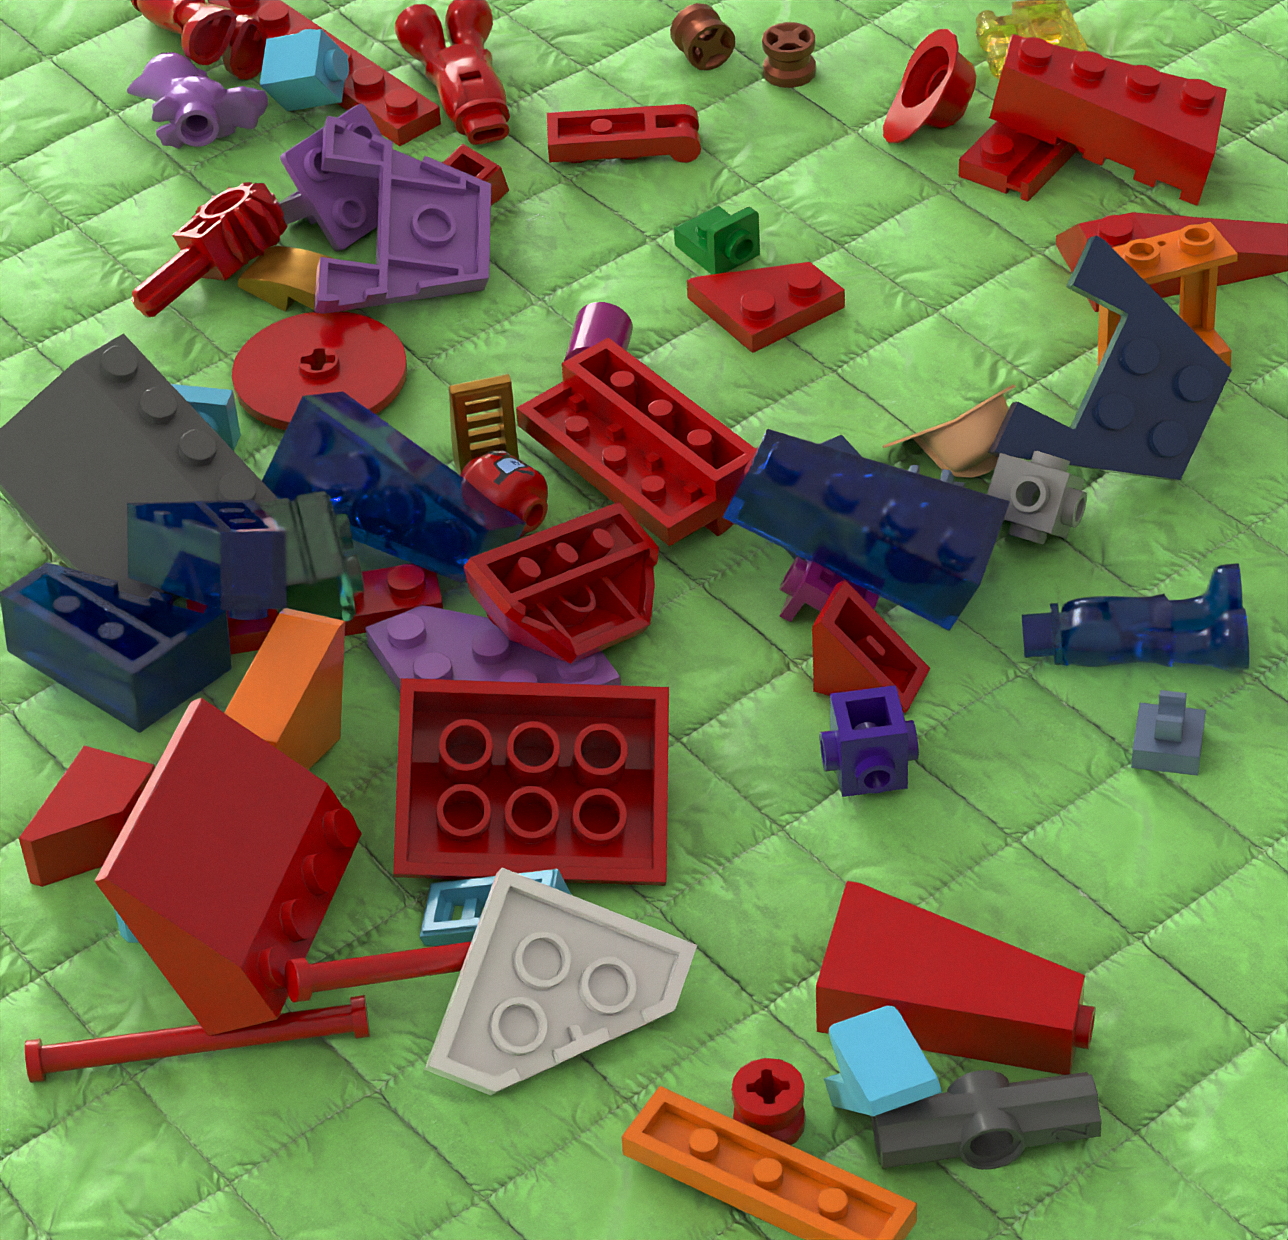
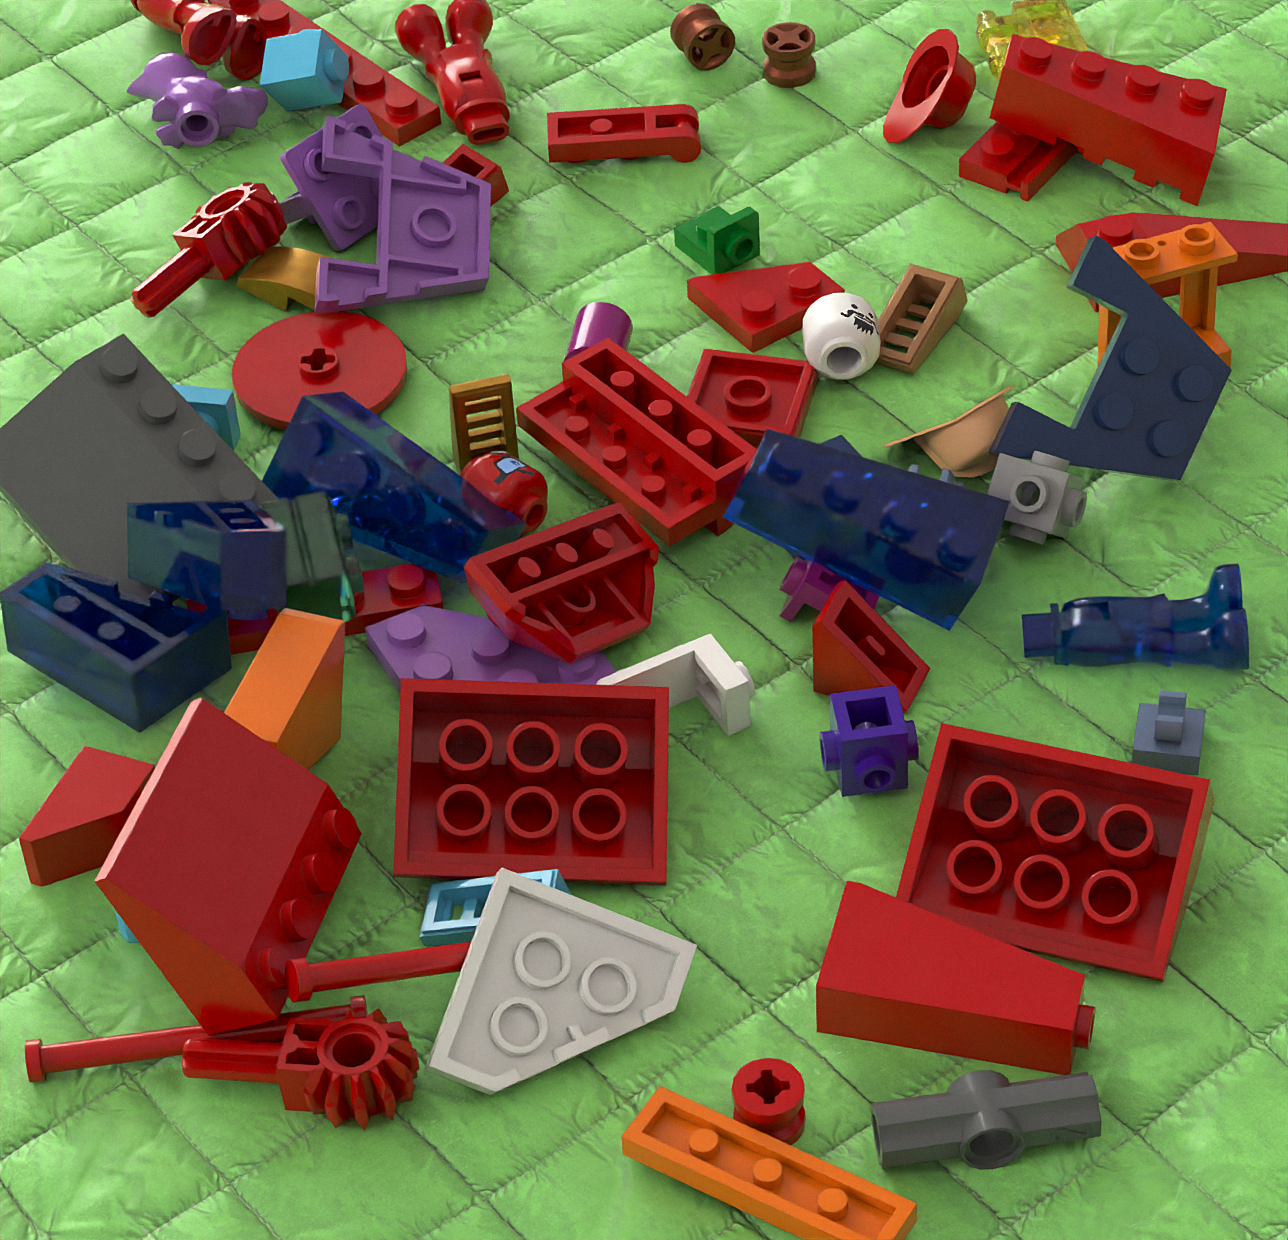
medium azure slope [824,1006,942,1116] -> none
none -> red gear [182,1007,419,1130]
none -> white bracket [596,633,755,736]
none -> red tile [687,349,819,454]
none -> white head [802,293,881,380]
none -> medium nougat slope [875,264,968,375]
none -> red slope [896,723,1214,982]

